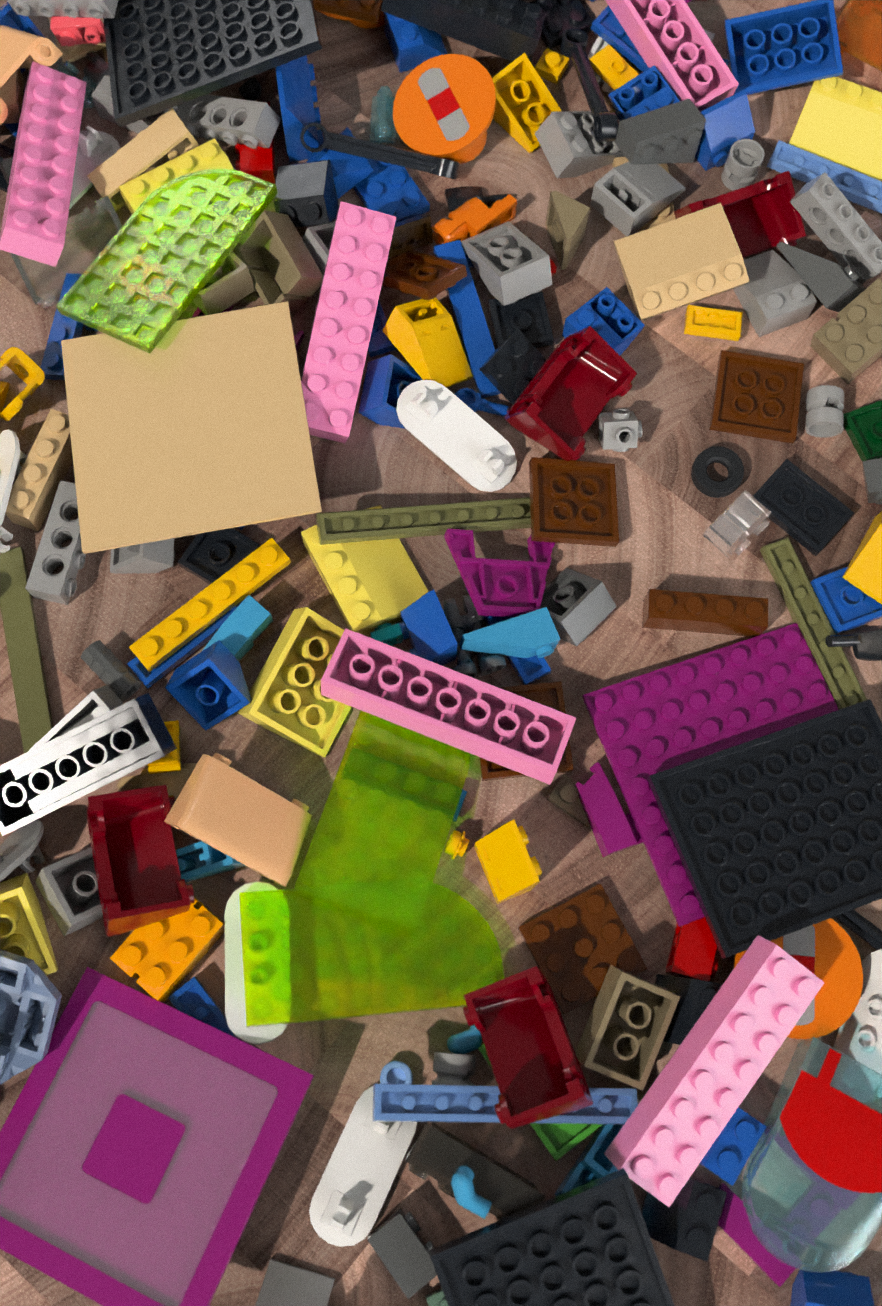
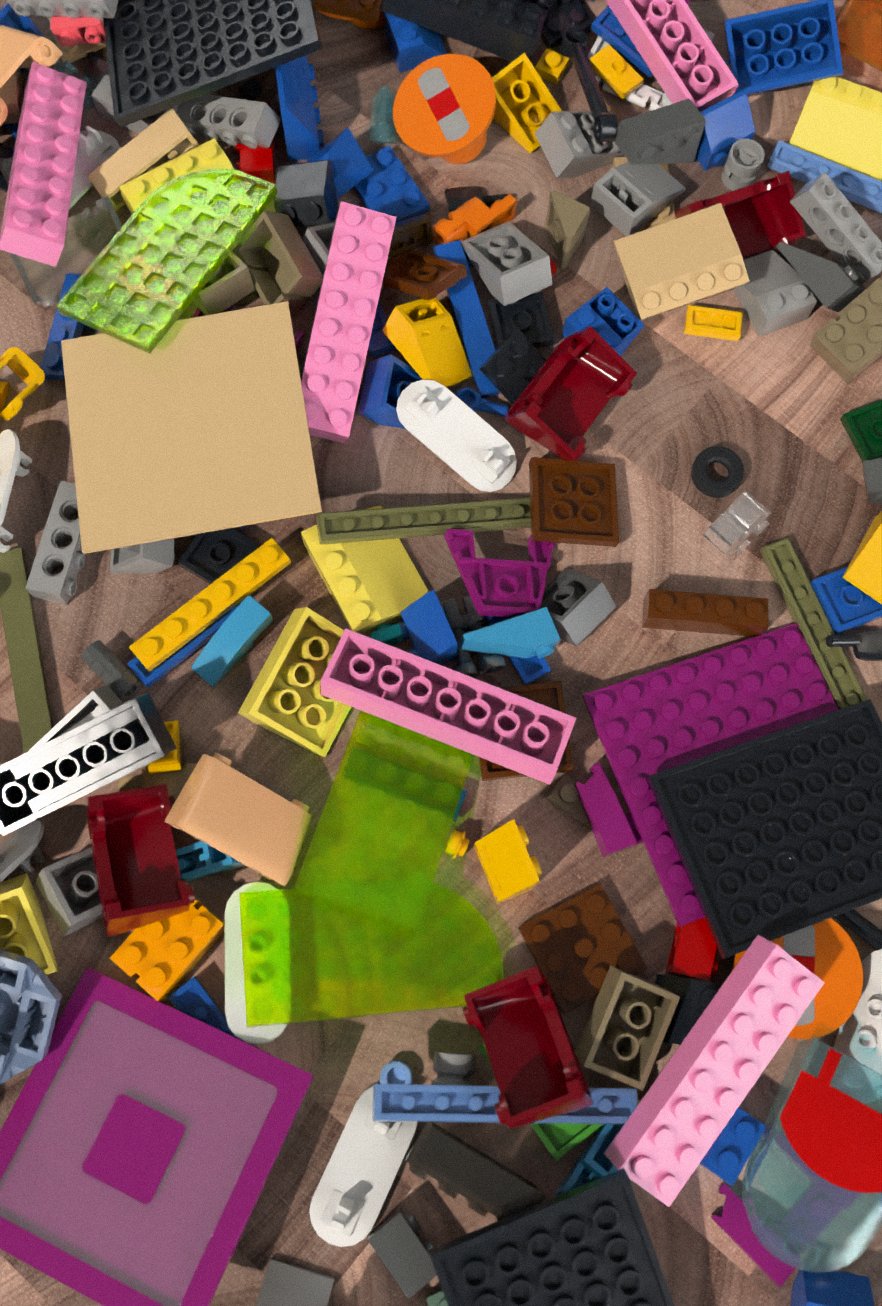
tan brick [5,409,73,532] -> none
blue slope [165,640,252,731] -> none
black piece [299,122,460,179] -> none
dark azure arm [447,1025,483,1054] -> none
dark azure arm [451,1166,492,1219] -> none
light grey brick [598,408,642,452] -> none
blue slope [608,65,680,122] -> none
black slope [641,1177,727,1262] -> none
reddish brown plate [709,350,804,444] -> none
black plate [749,459,854,556] -> none
light grey wheel [805,385,844,438] -> none

